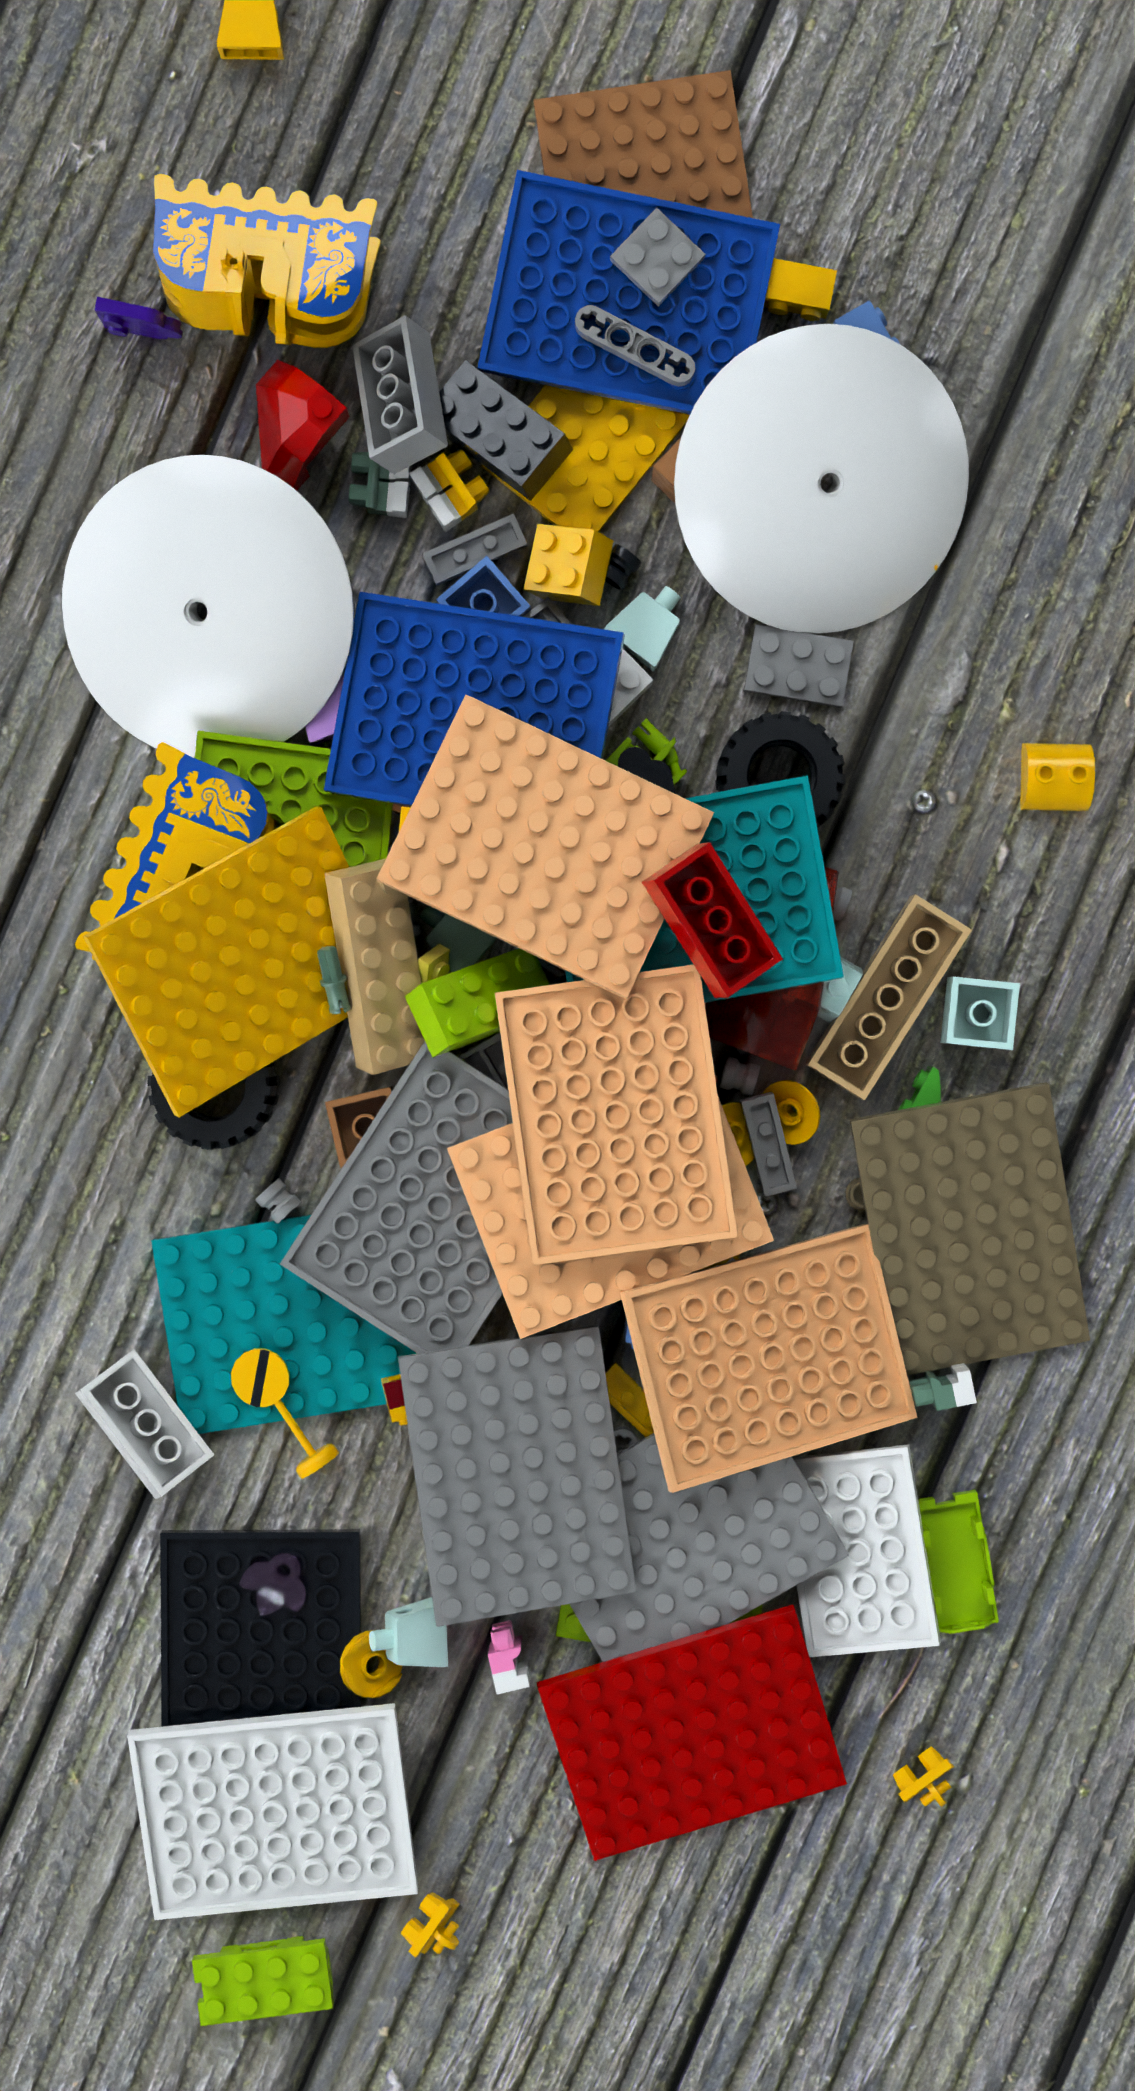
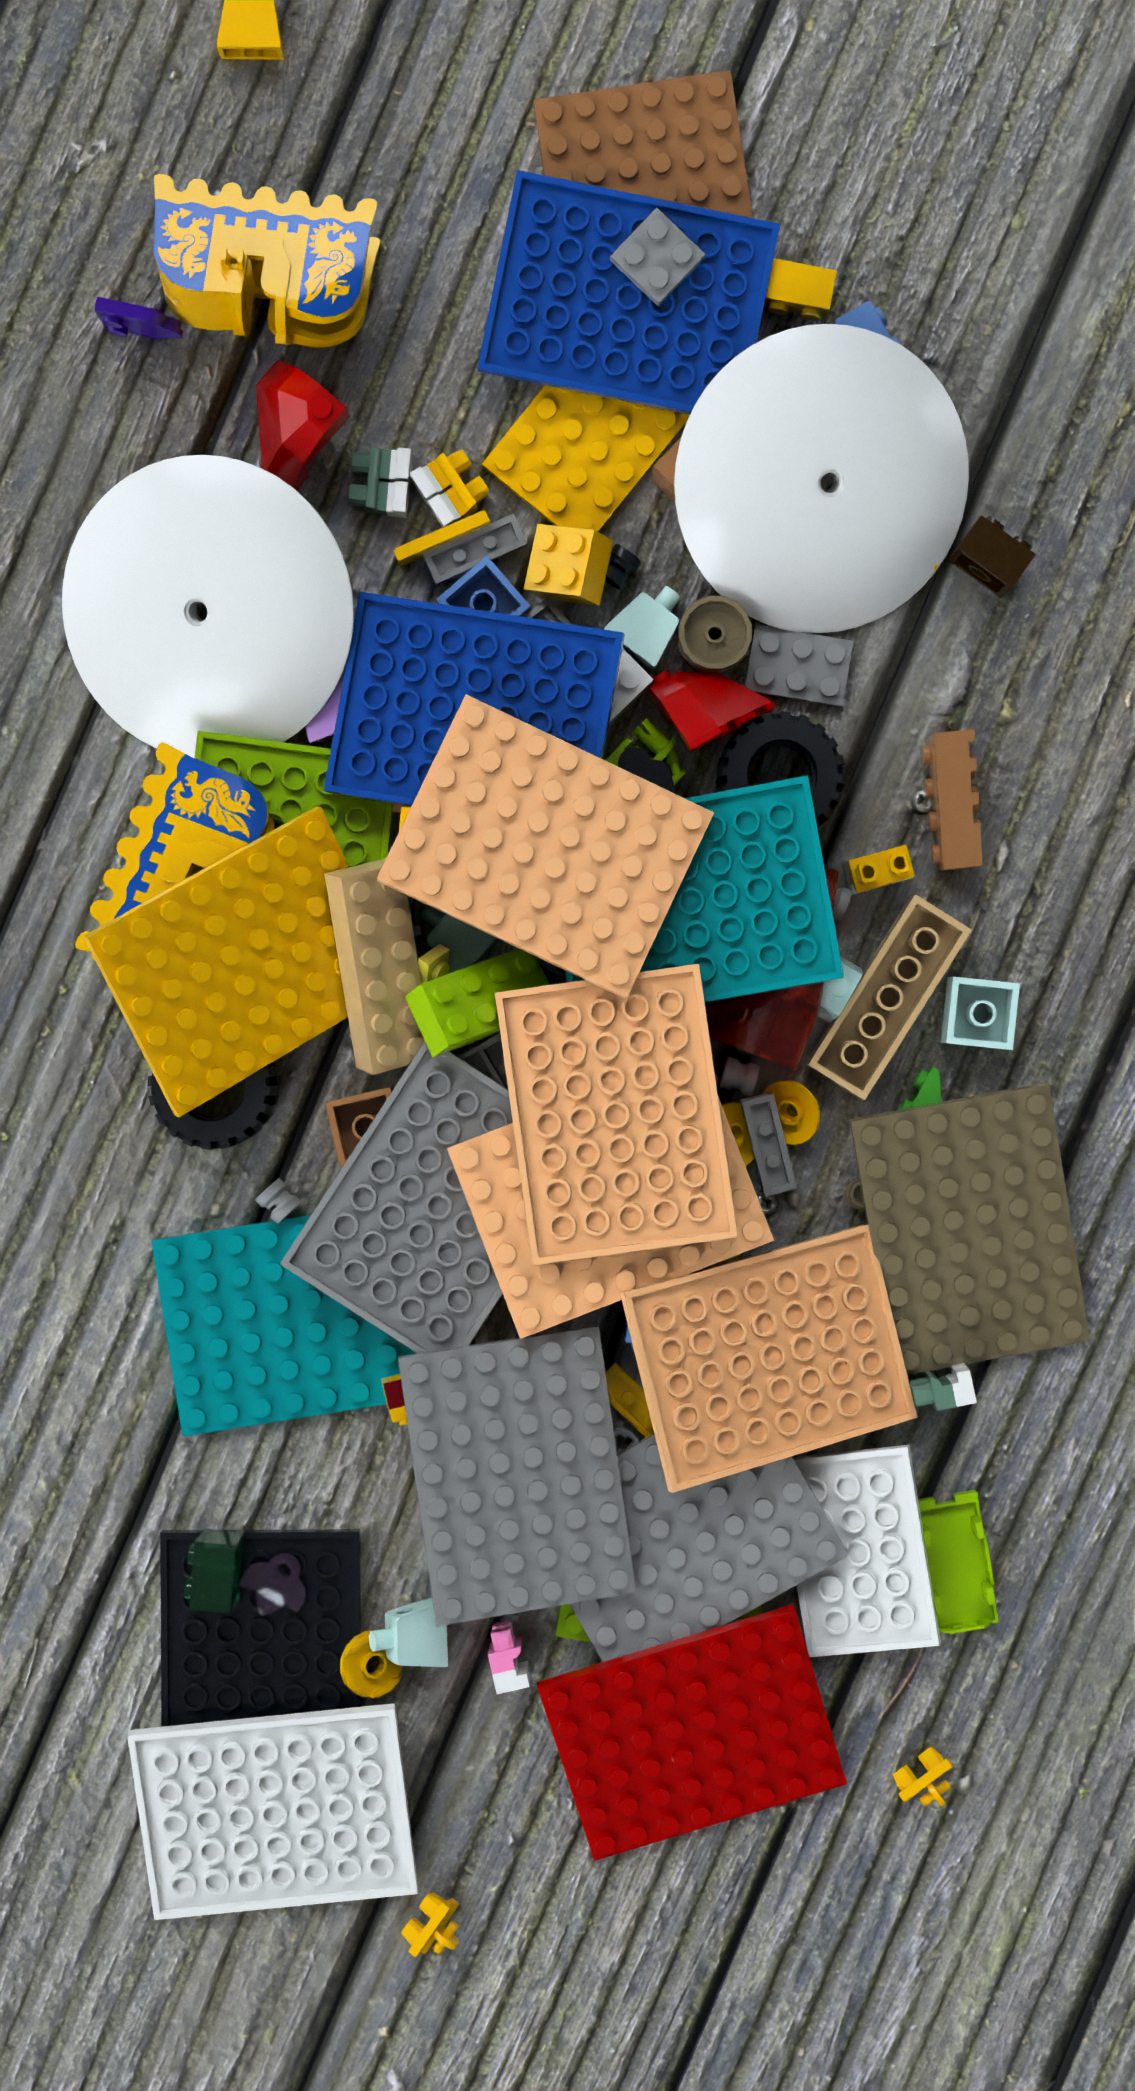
white slope [75,1349,214,1499] -> none
lime piece [192,1936,334,2026] -> none
yellow piece [231,1348,339,1479] -> none
sand green axle [317,946,351,1014] -> none
light grey brick [352,315,448,474] -> none
brick [439,360,573,501] -> none
light grey beam [575,305,695,387] -> none
red brick [642,842,783,998] -> none
yellow brick [1020,743,1095,811] -> none
none -> clear green brick [184,1529,244,1613]
none -> yellow tile [393,510,491,567]
none -> red brick [648,670,776,753]
none -> dark tan wheel [677,596,752,674]
none -> yellow hips [842,845,915,895]
none -> medium nougat wedge [921,729,983,872]
none -> dark brown brick [948,515,1036,598]

